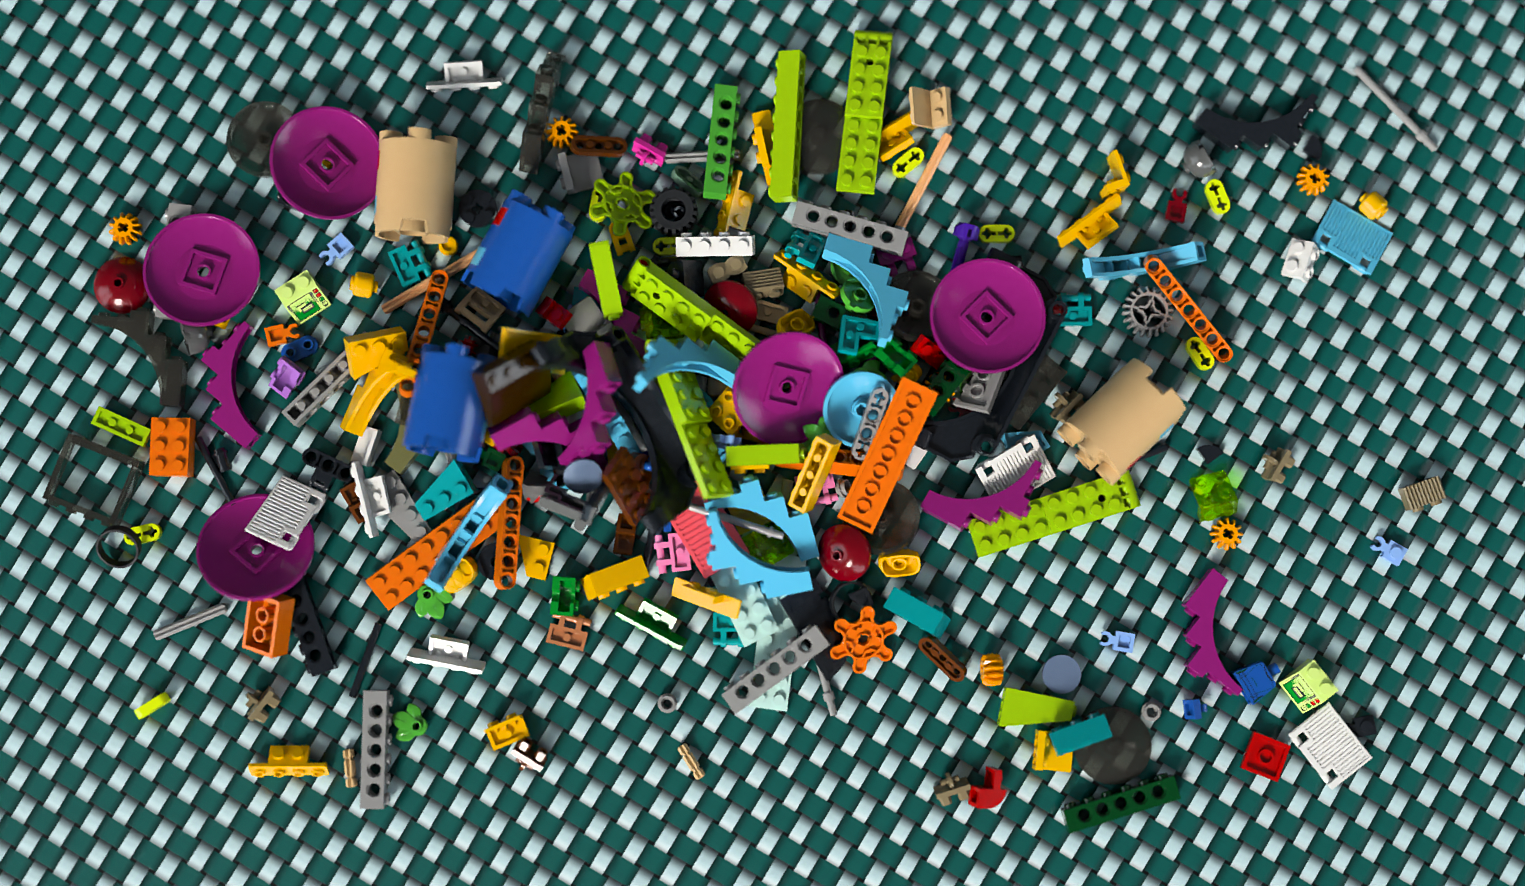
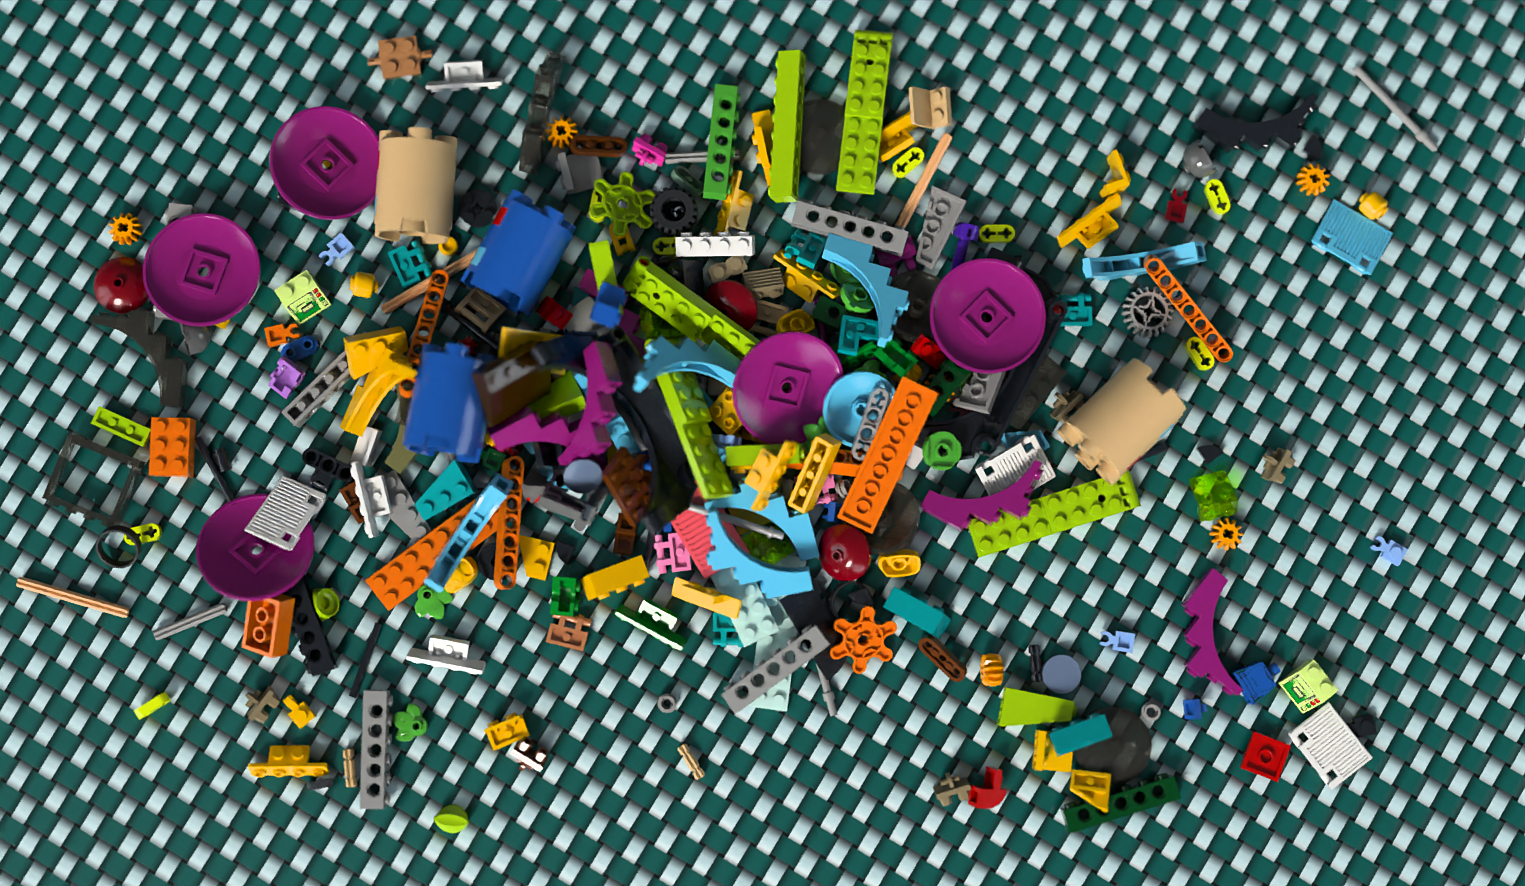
magenta arch [201,321,262,450] -> none
clear smoke dish [226,101,294,178] -> none
white bracket [1281,238,1320,283] -> none
dark tan brick [1398,476,1447,513] -> none
none -> light nougat axle [16,577,130,618]
none -> yellow plate [283,695,316,729]
none -> black tile [306,778,334,790]
none -> lime piece [313,588,340,622]
none -> medium nougat plate [367,36,433,80]
none -> lime piece [433,804,468,833]
none -> black tile [556,540,575,565]
none -> blue brick [589,281,627,328]
none -> yellow bracket [745,441,797,511]
none -> blue tile [822,502,843,523]
none -> light grey wing [916,186,967,270]
none -> bright green plate [922,431,962,470]
none -> black axle [1028,644,1043,683]
none -> yellow wing [1070,769,1111,812]

